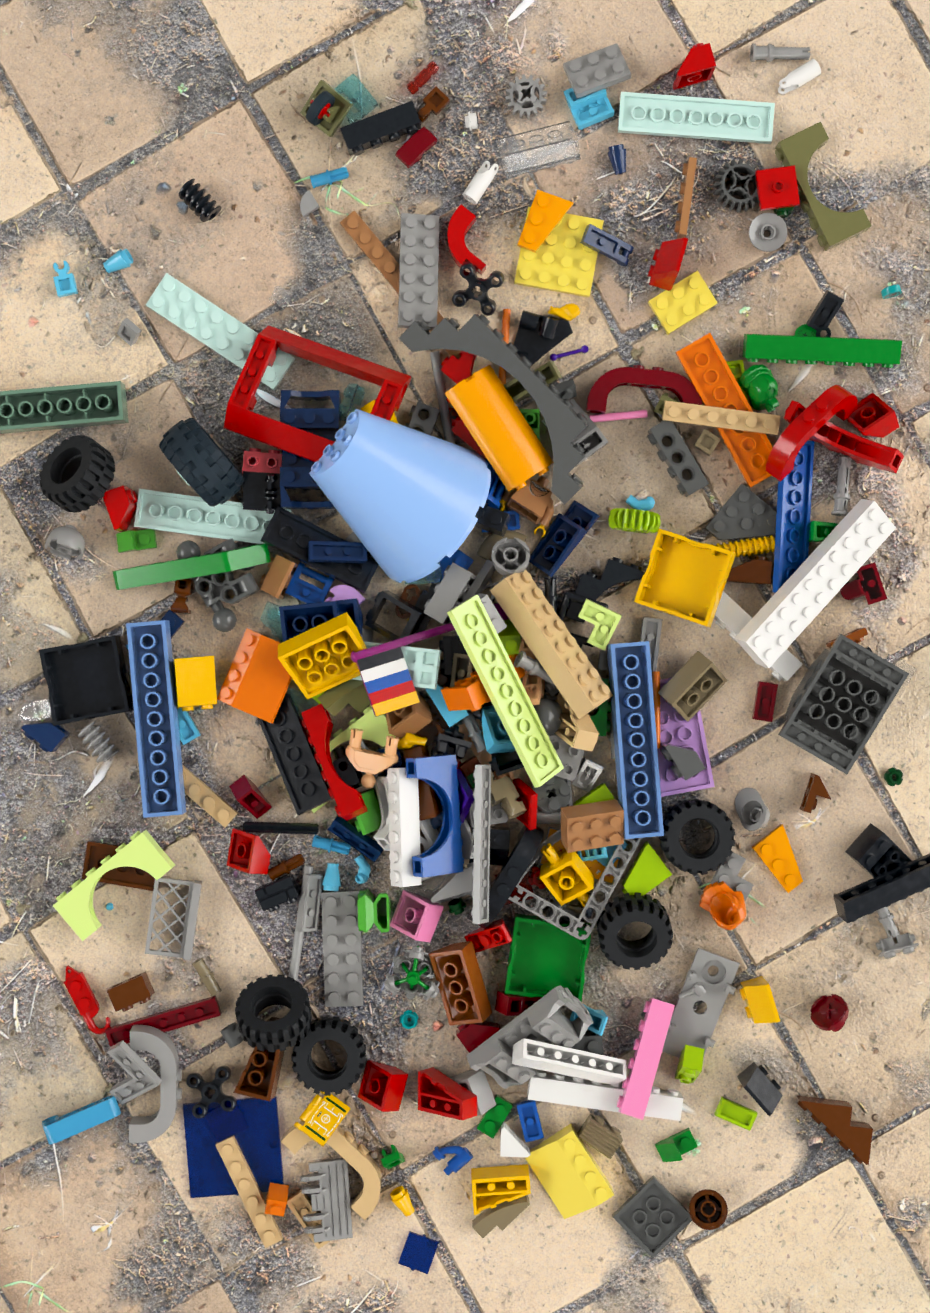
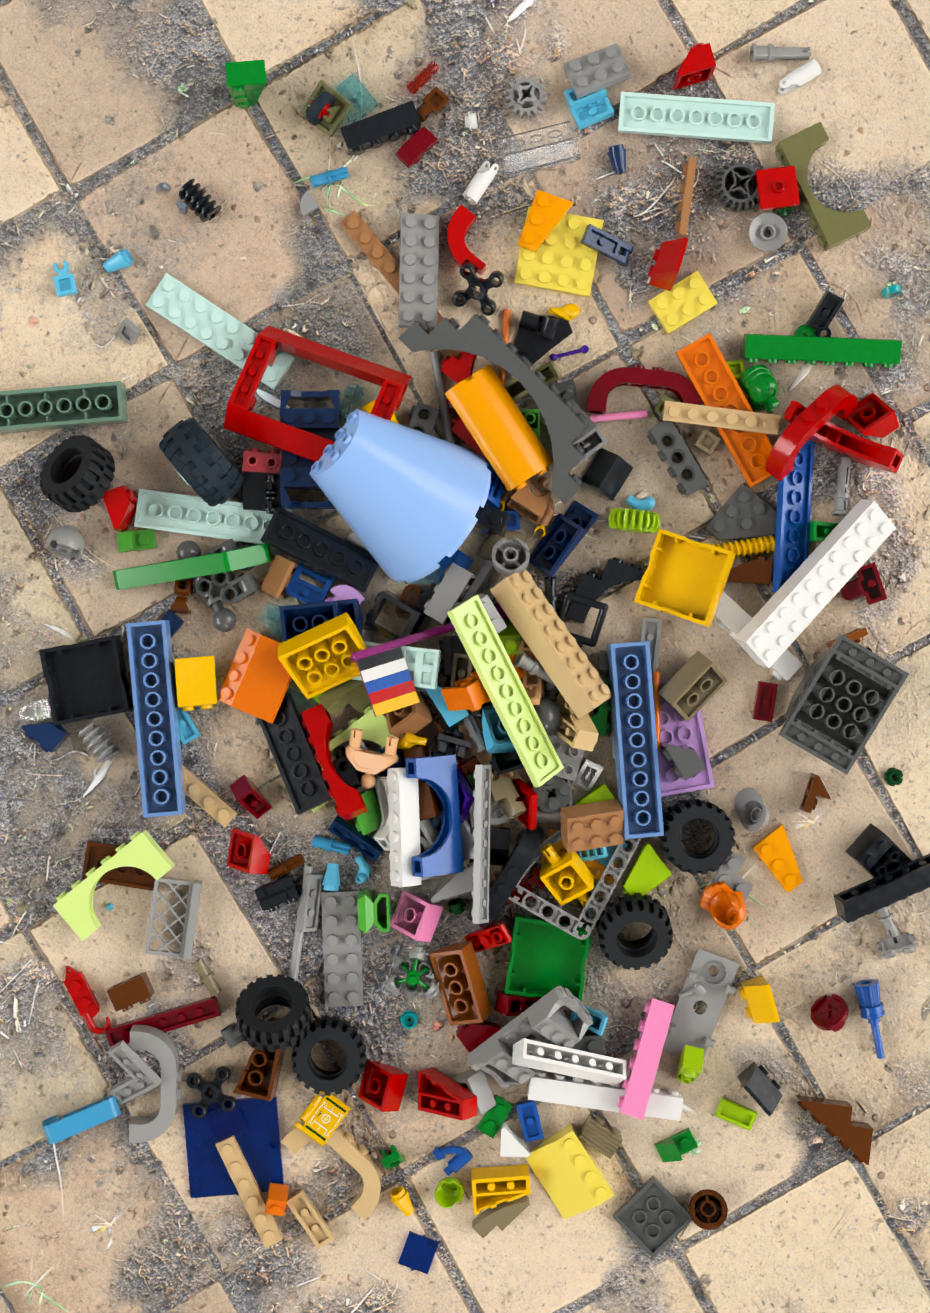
black axle [243,821,319,835] -> none
light grey hinge [300,1158,353,1243] -> none
dark blue plate [308,541,367,563] -> none
yellowish green plate [578,598,622,651] -> none
none -> green wedge [225,60,266,109]
none -> lime hair [435,1177,465,1209]
none -> black slope [581,448,633,501]
none -> blue piece [853,979,885,1059]

